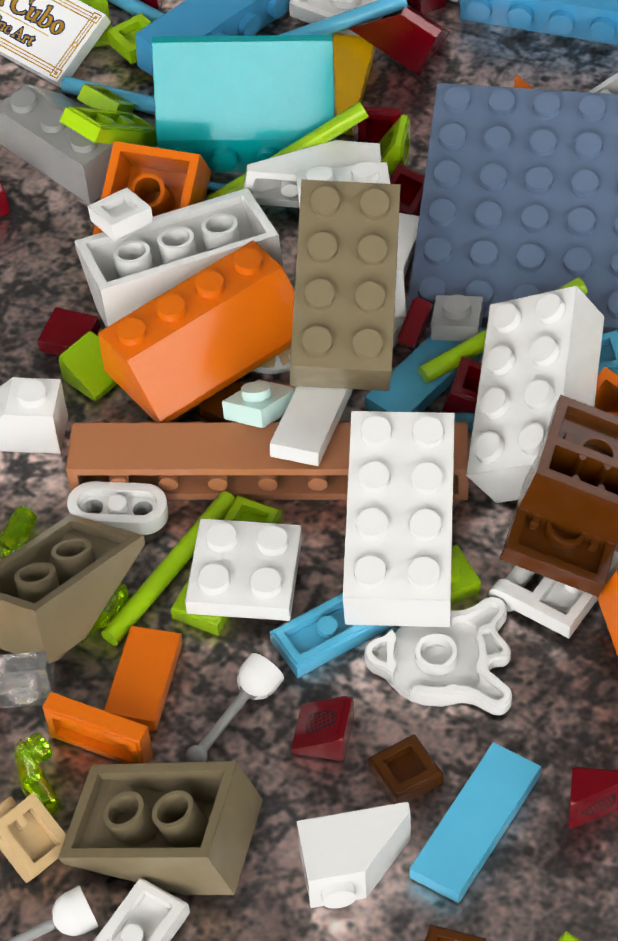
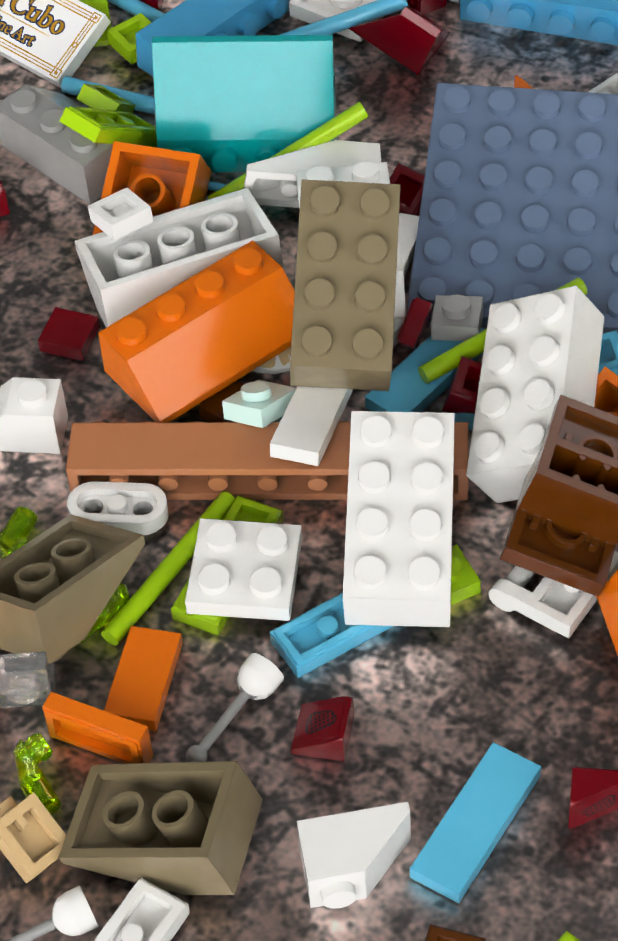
lime slope [58,331,117,402] -> none
yellow tile [333,34,376,135] -> none
dark red slope [358,106,403,143] -> none
white tile [364,597,512,715] -> none
reddish brown tile [368,734,443,804] -> none
lime slope [379,115,411,177] -> none

